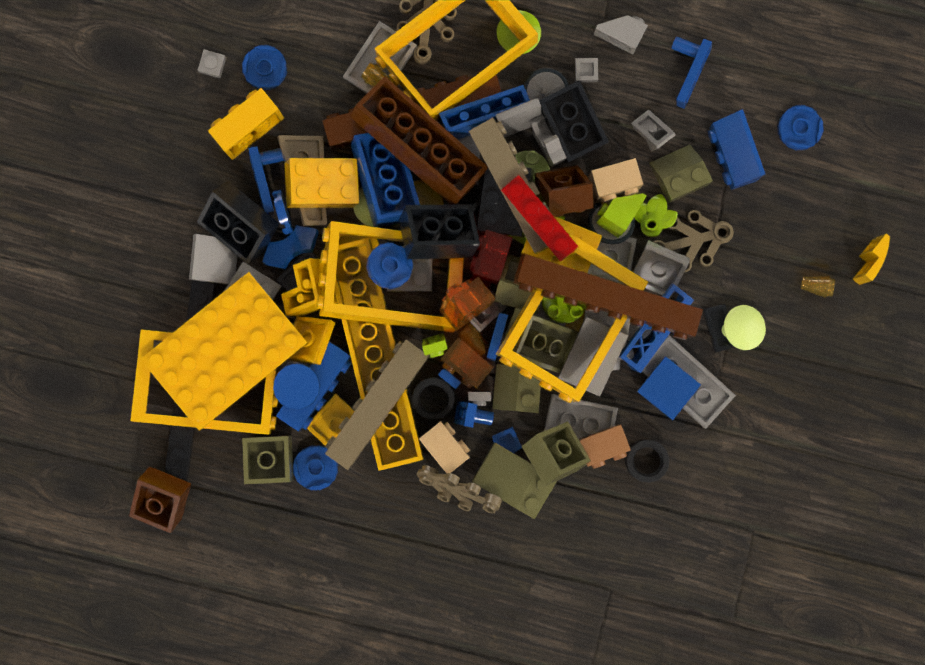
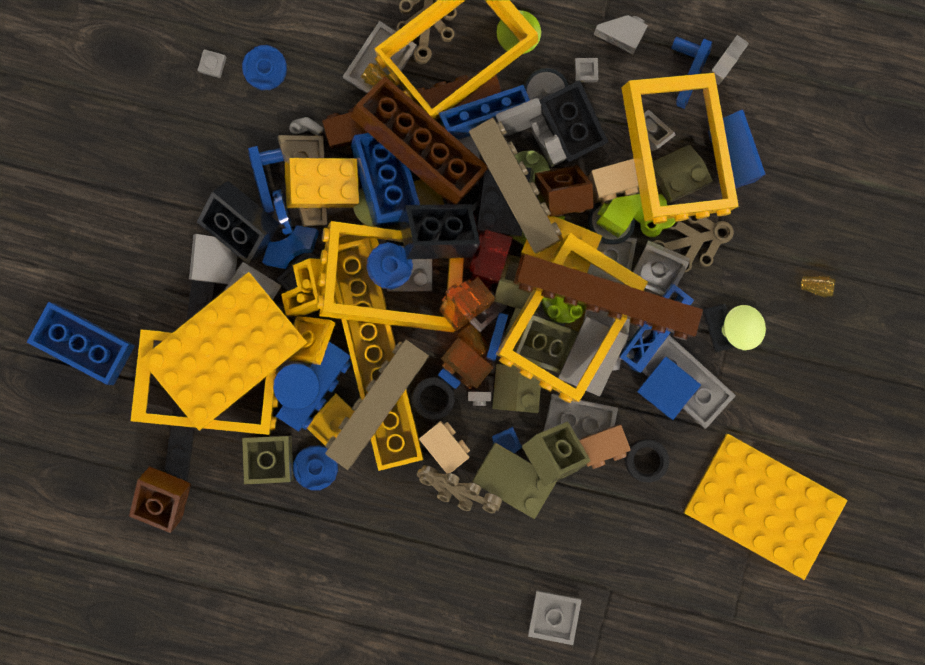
yellow brick [208,88,284,160] -> none
lime plate [422,333,448,358] -> none
blue piece [453,401,494,428] -> none
red plate [501,175,579,262] -> none
blue tile [778,105,823,150] -> none
yellow slope [853,234,890,285] -> none
none -> blue brick [27,302,135,385]
none -> light grey arm [289,117,324,136]
none -> light grey plate [528,590,581,645]
none -> yellow window [621,73,739,224]
none -> yellow plate [683,434,847,580]
none -> light grey piece [710,35,749,85]

